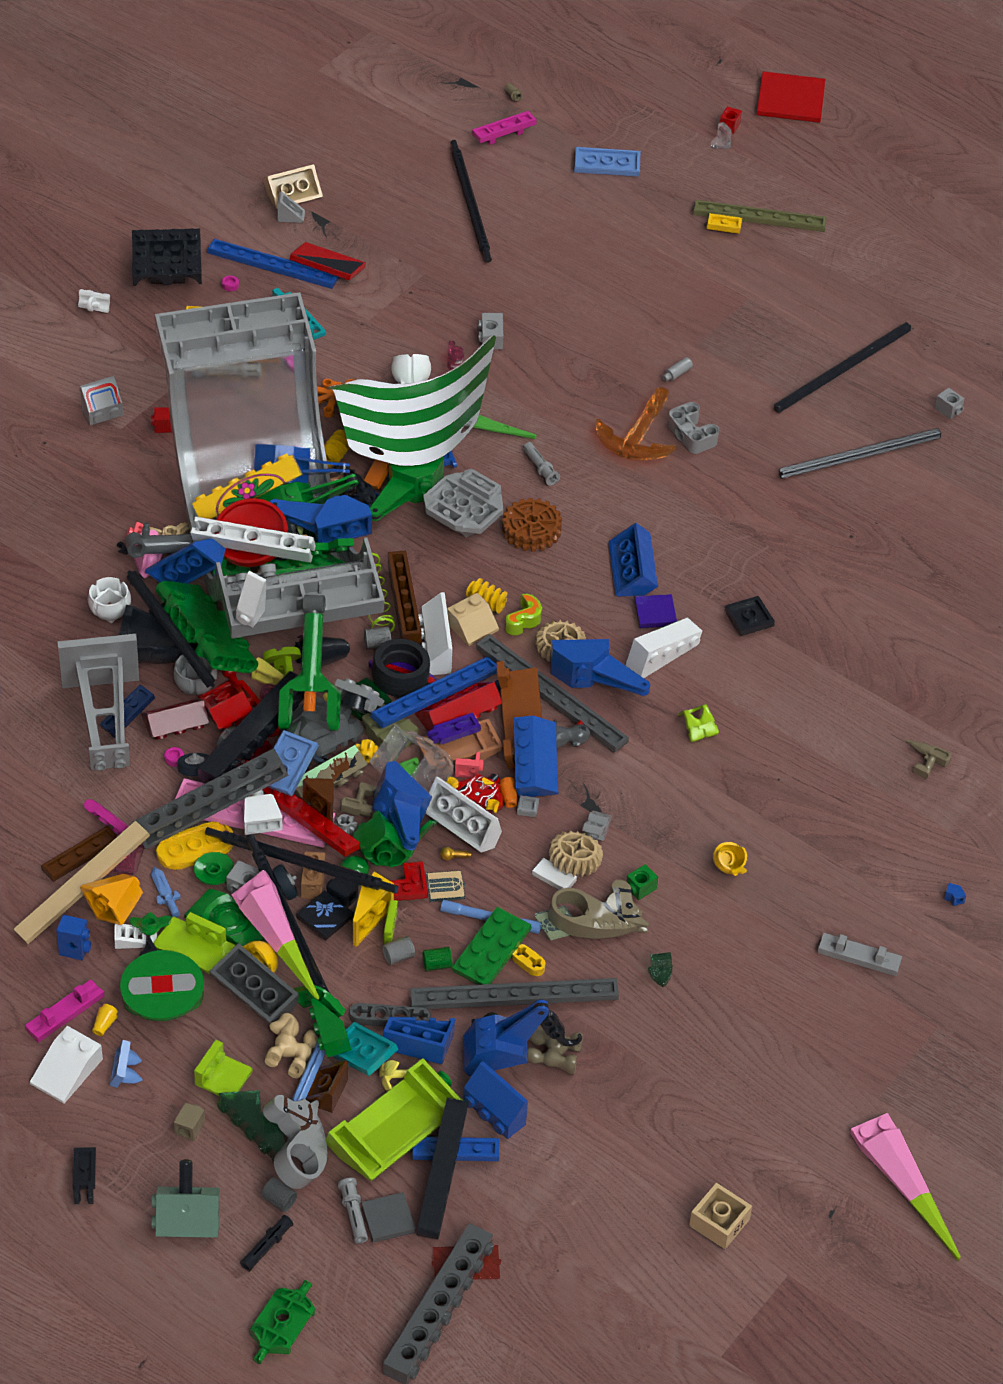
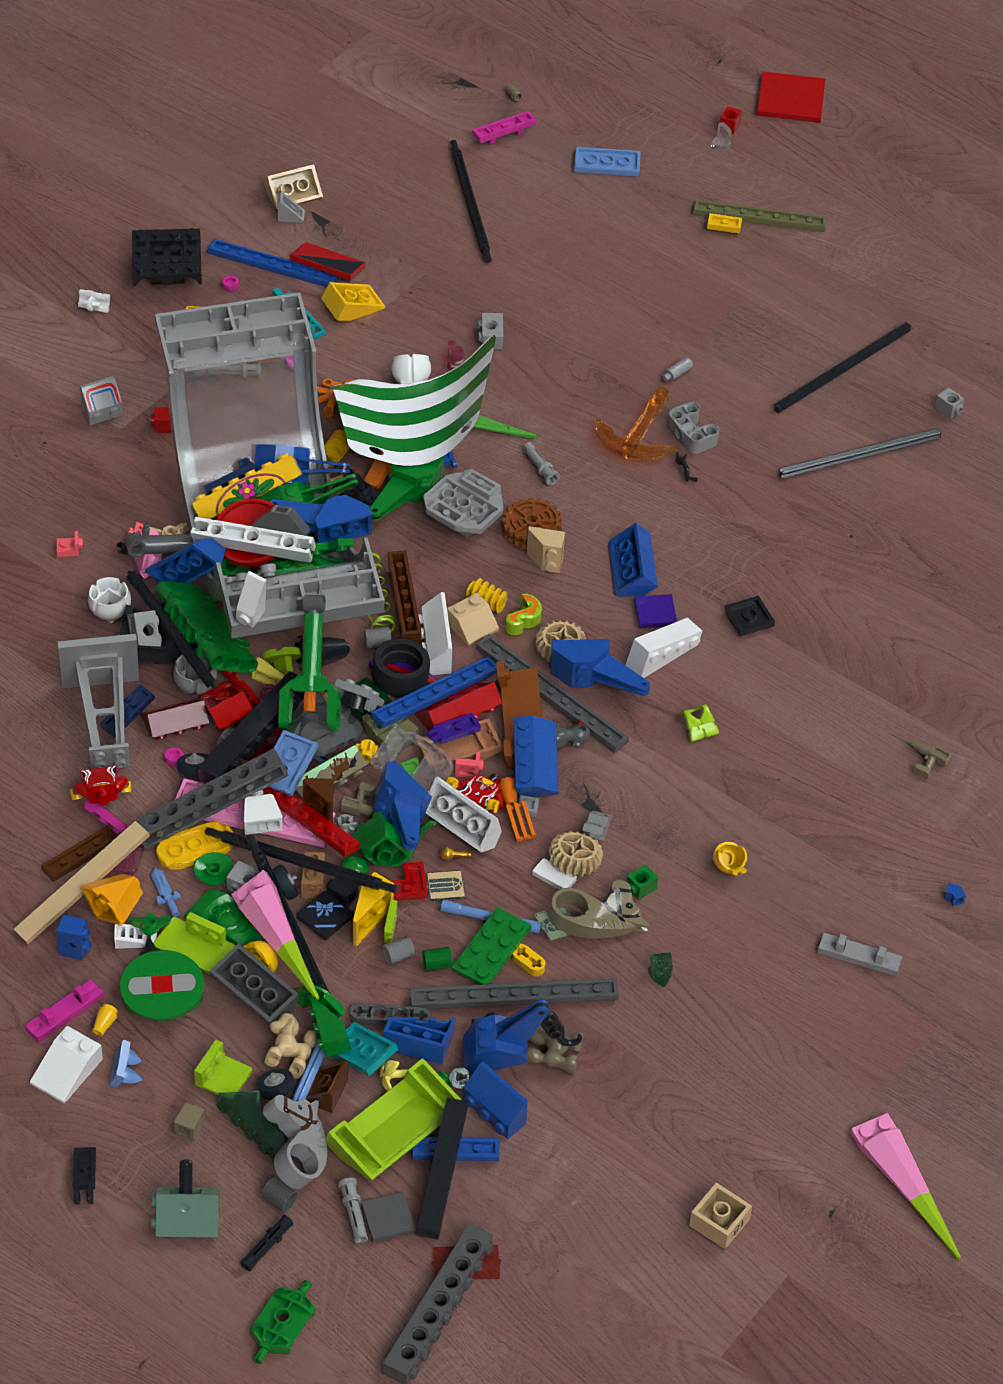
none -> coral bracket [57,531,83,557]
none -> red torso [70,766,131,805]
none -> light grey brick [127,610,162,647]
none -> dark blue hinge [204,457,259,495]
none -> dark grey slope [251,505,310,536]
none -> black wheel [256,1068,295,1100]
none -> yellow slope [321,282,386,321]
none -> cone [450,1067,471,1089]
none -> orange tile [506,800,536,843]
none -> tan slope [527,526,565,573]
none -> black piece [675,452,698,482]

